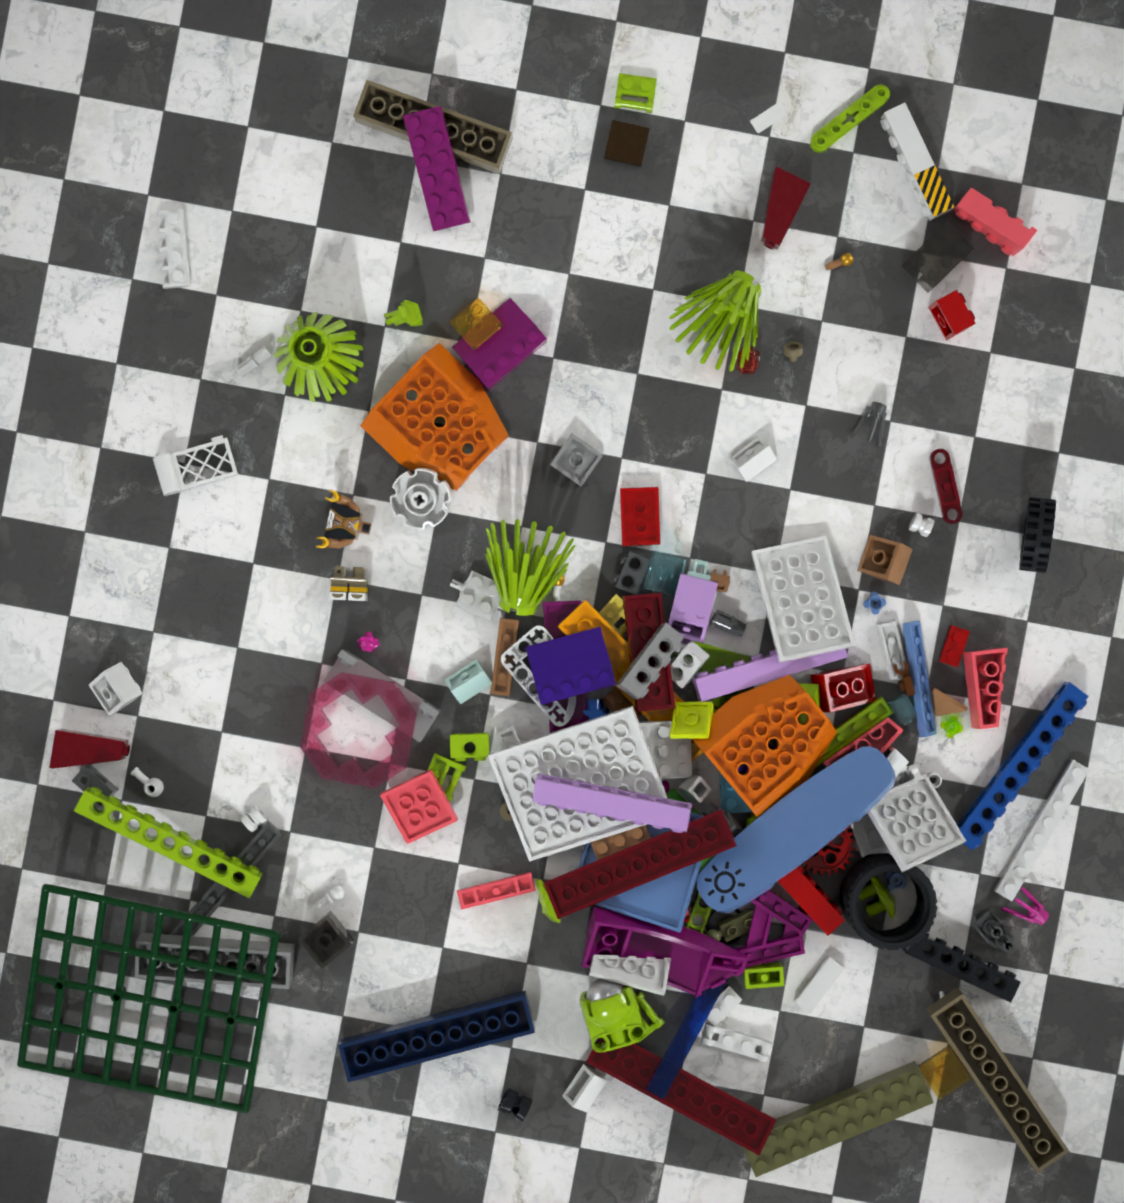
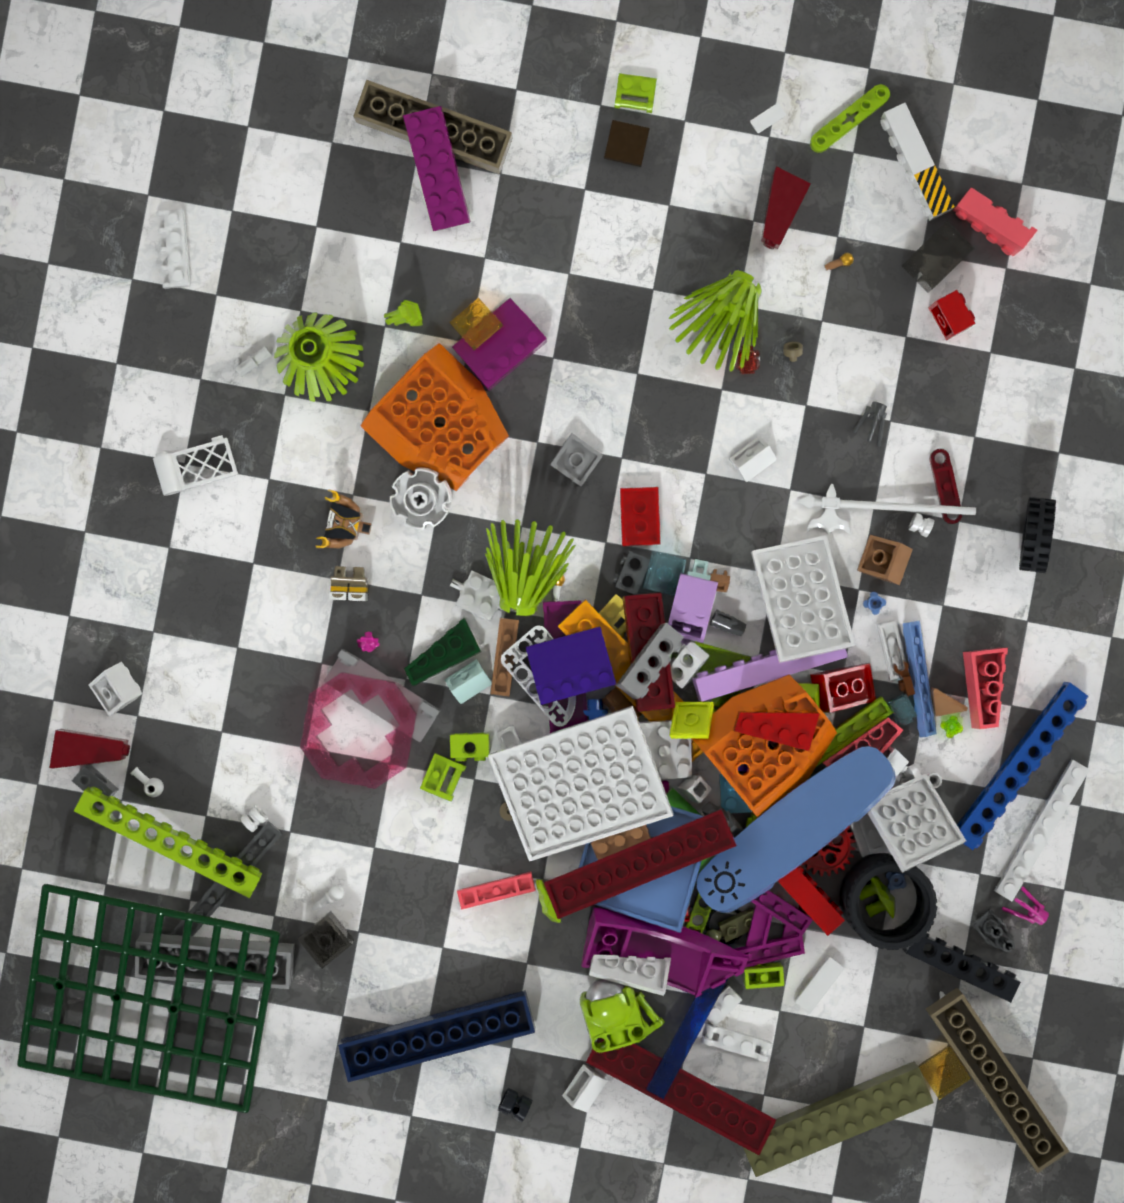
coral plate [380,769,458,844] -> none
lavender brick [532,773,692,833] -> none
red plate [938,625,970,668] -> none
none -> dark green wing [404,618,481,687]
none -> red wing [733,711,820,751]
none -> white piece [798,484,976,535]

